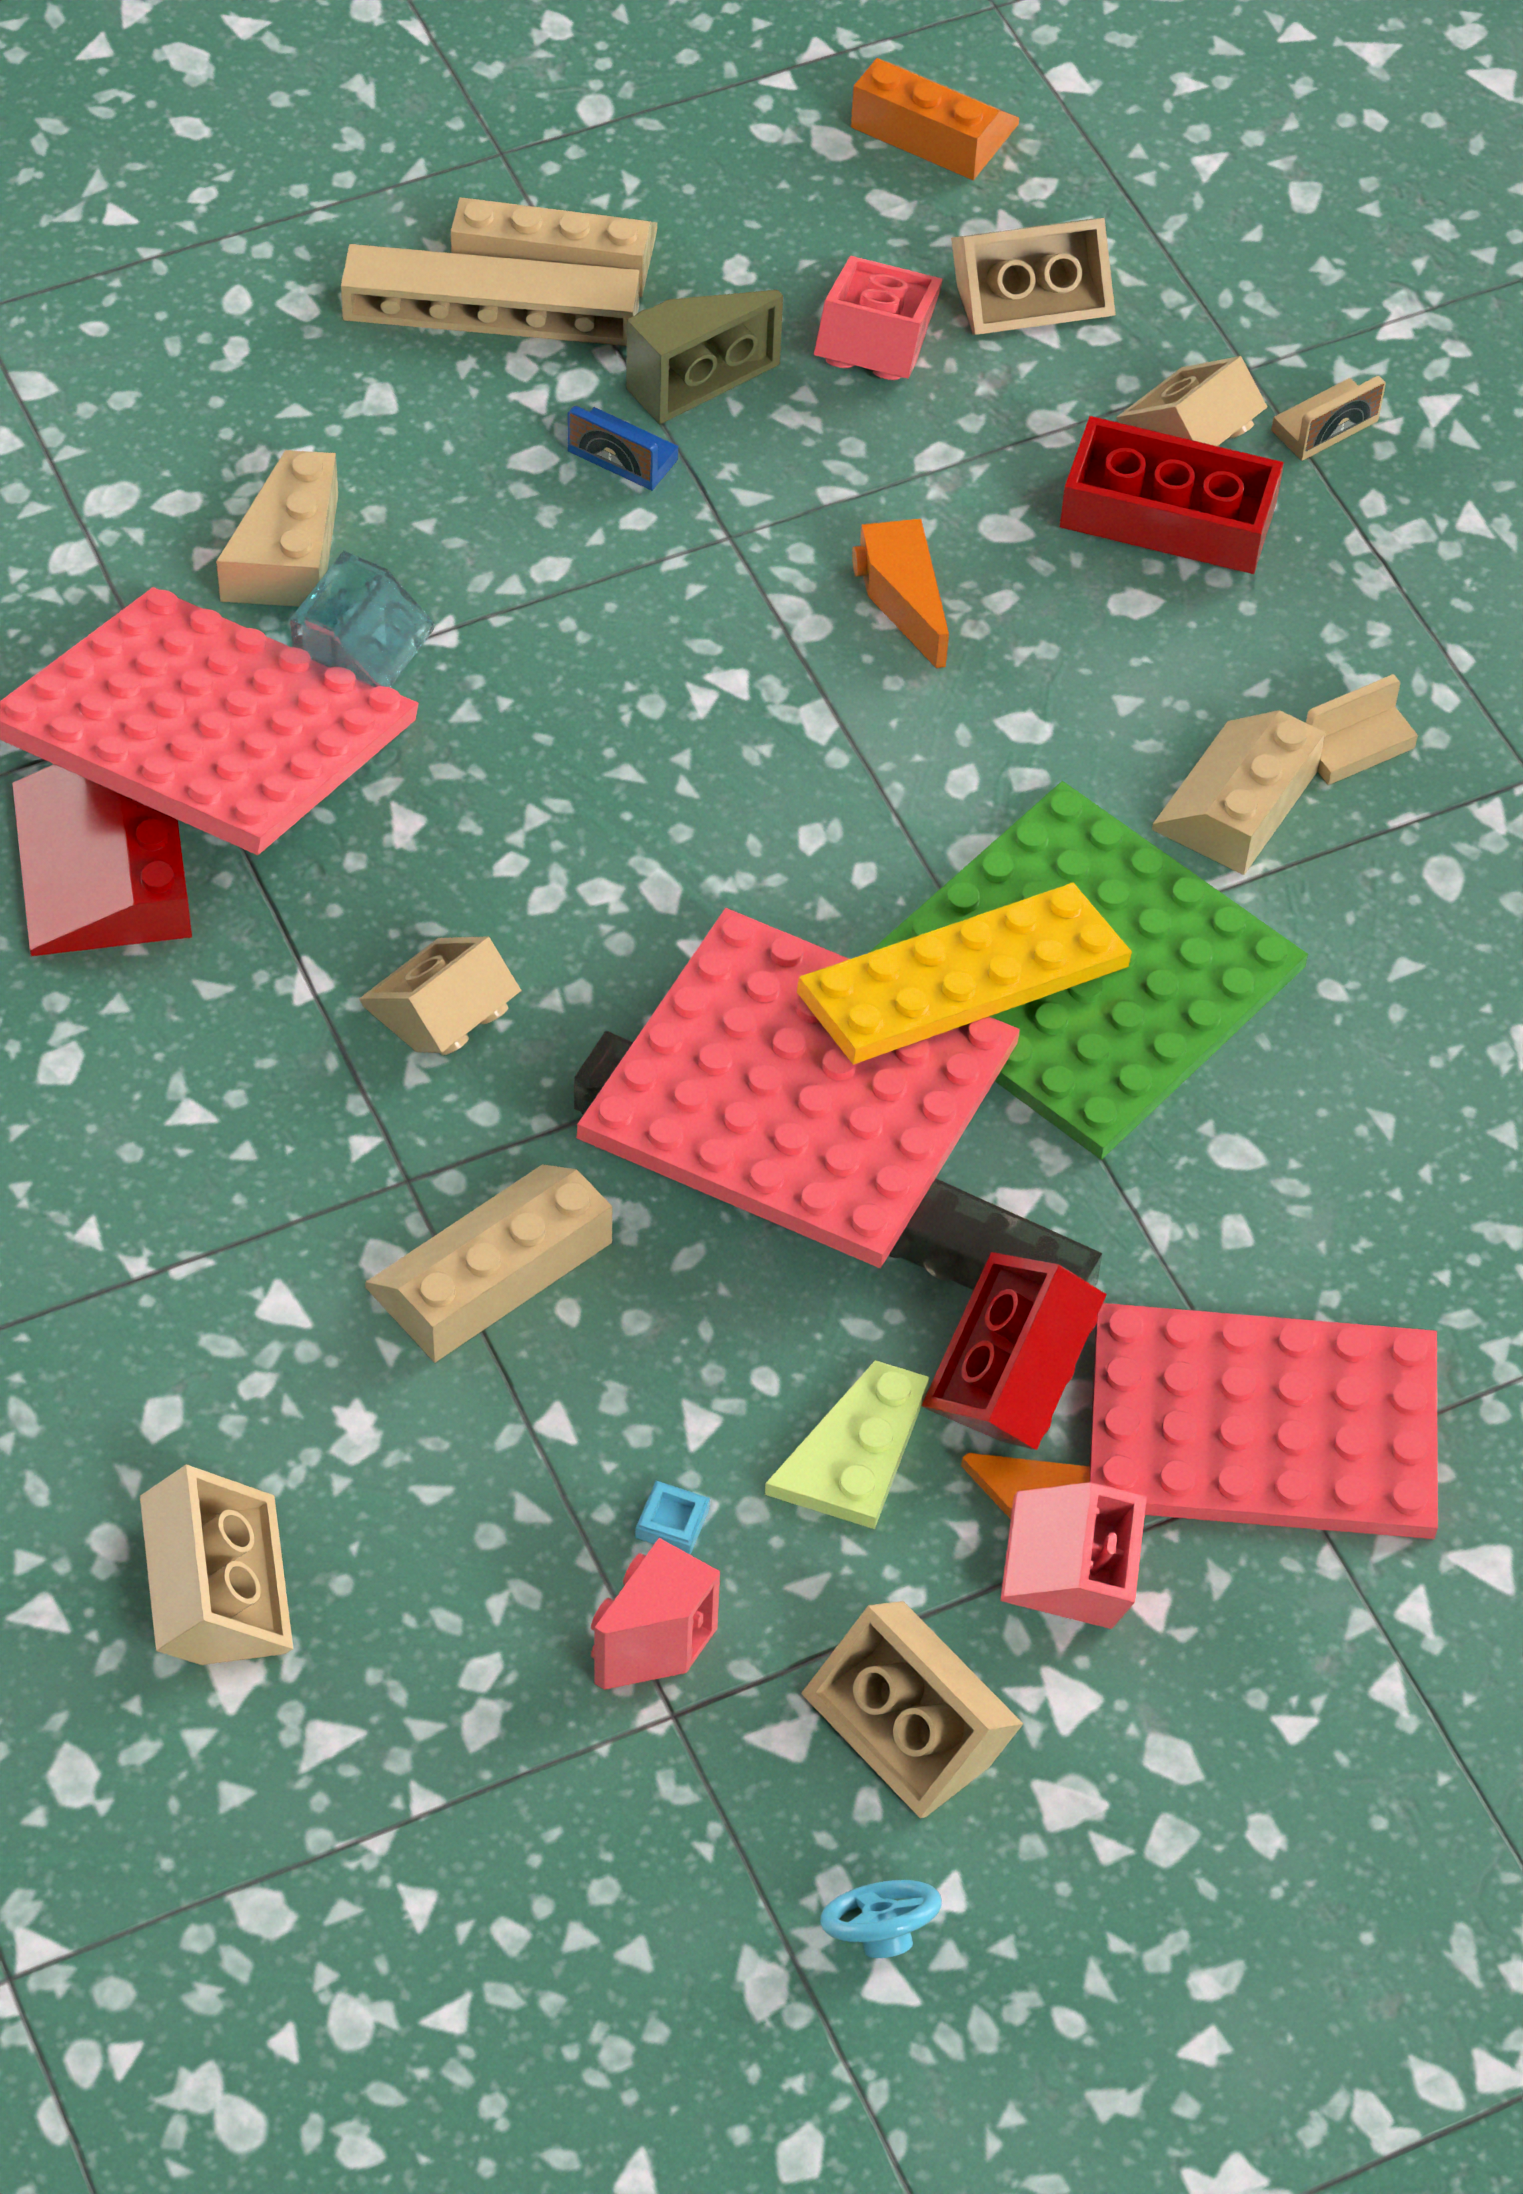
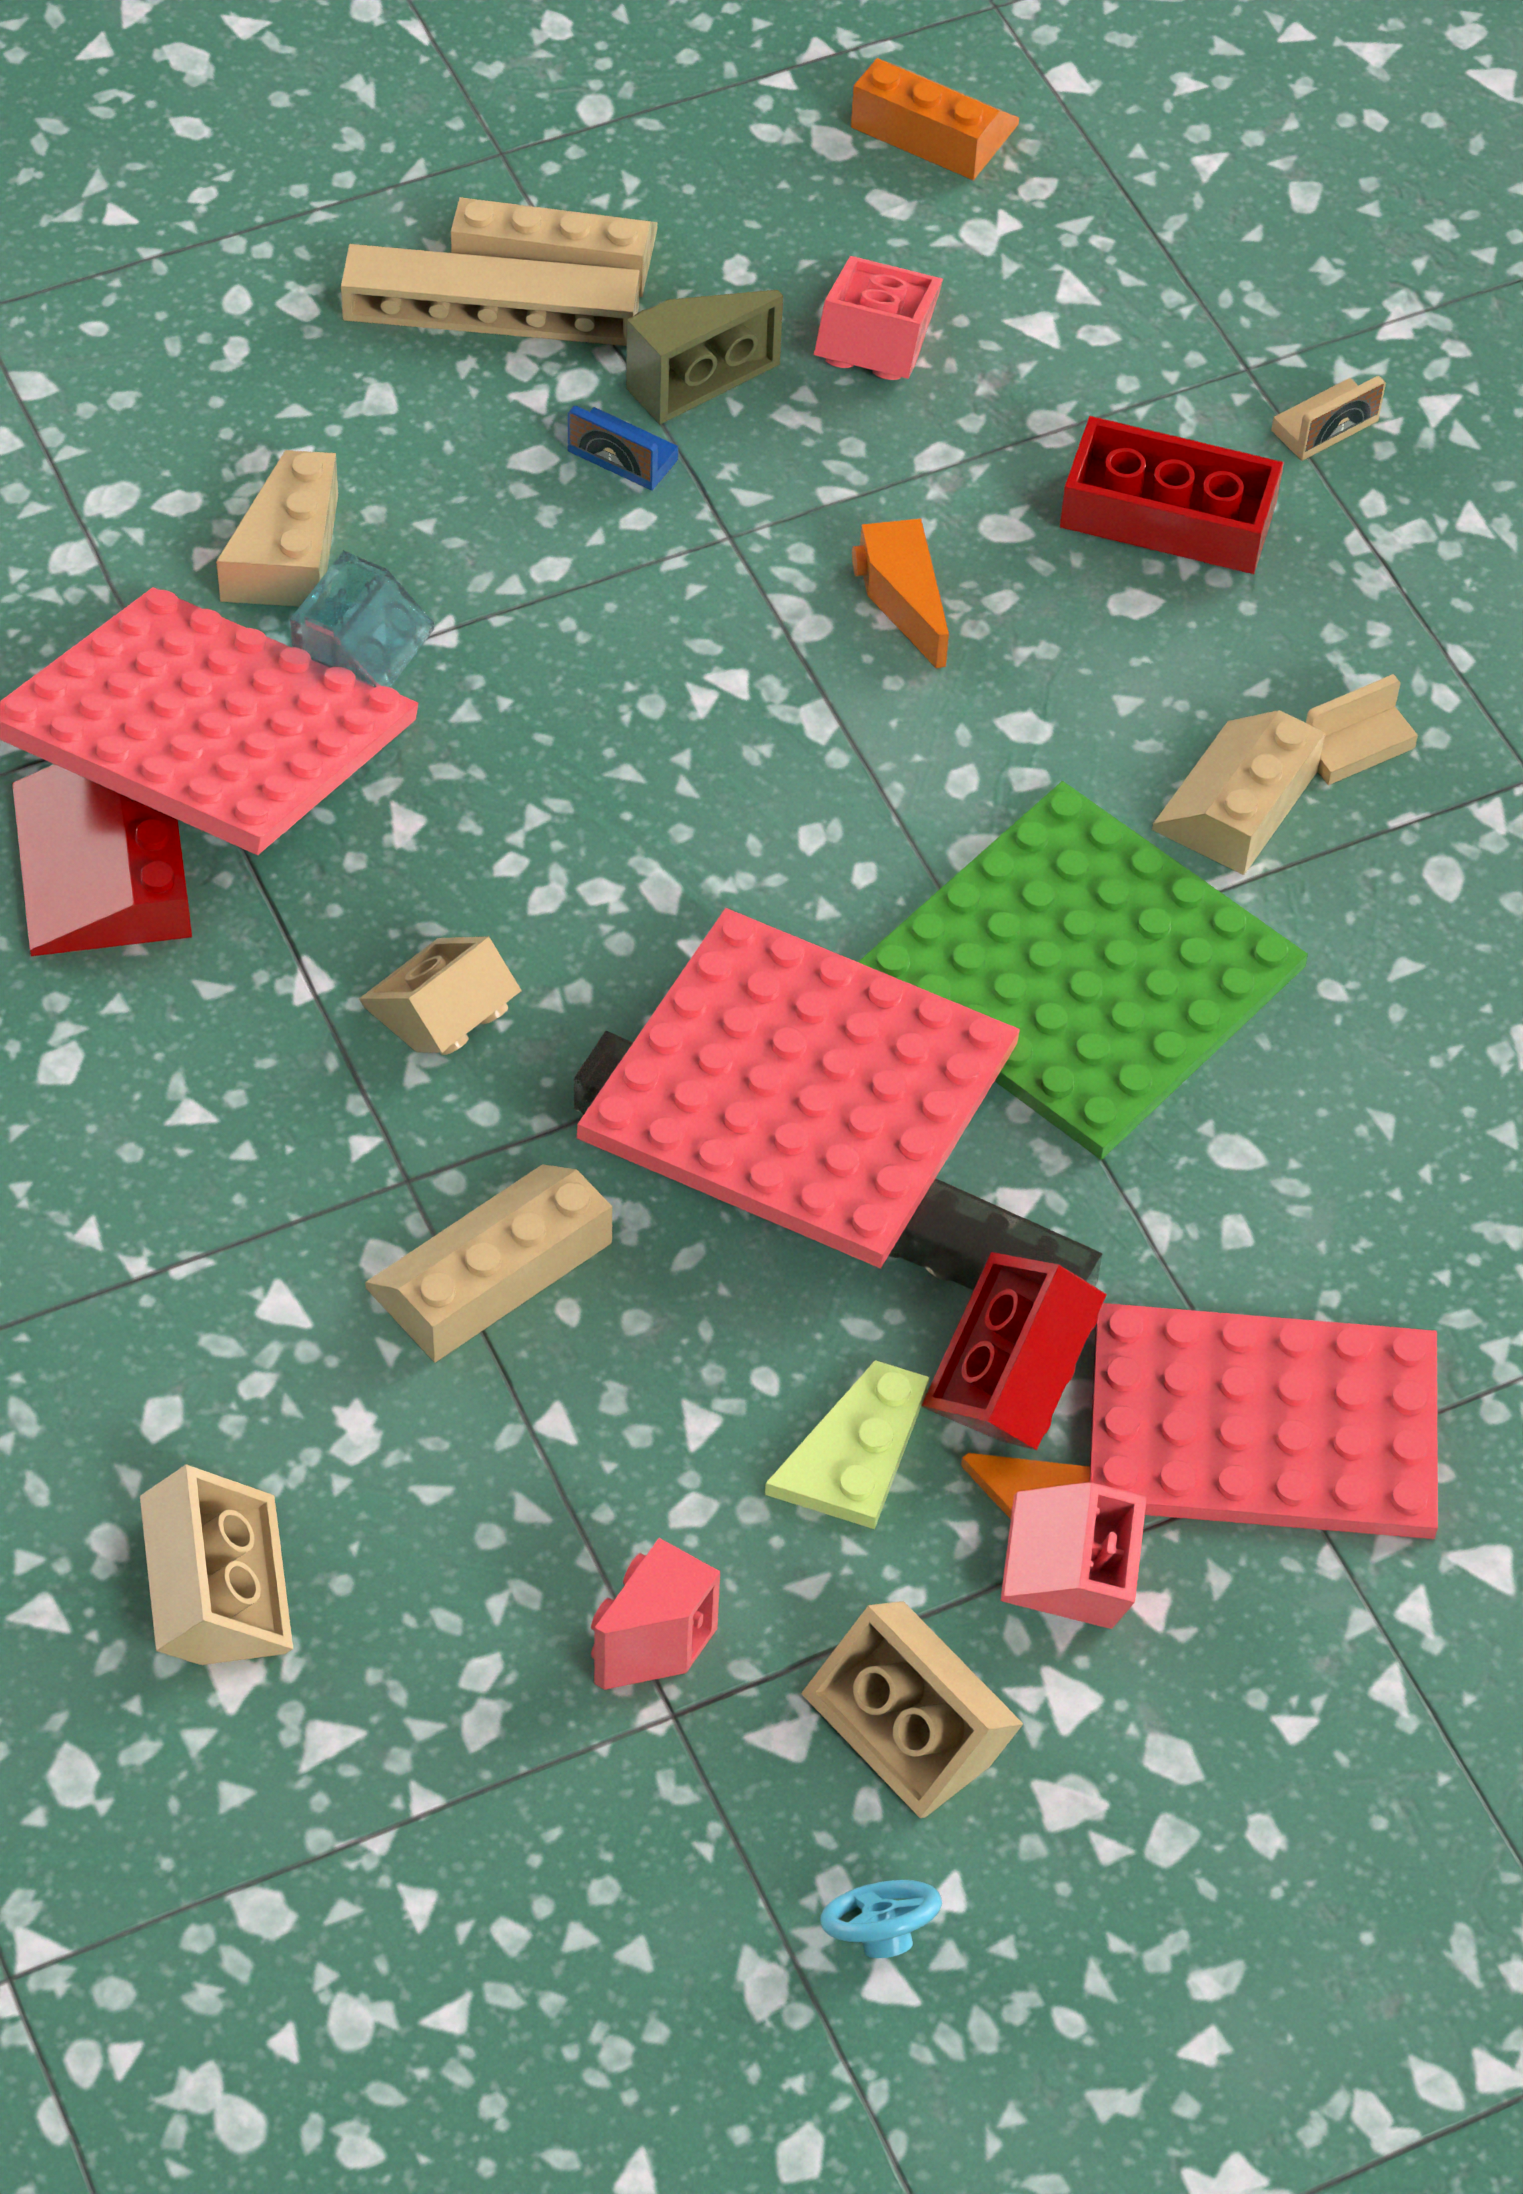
medium azure tile [635,1481,710,1555] -> none
yellow plate [797,882,1132,1065] -> none
tan slope [951,218,1116,335] -> none
tan slope [1116,356,1267,447] -> none

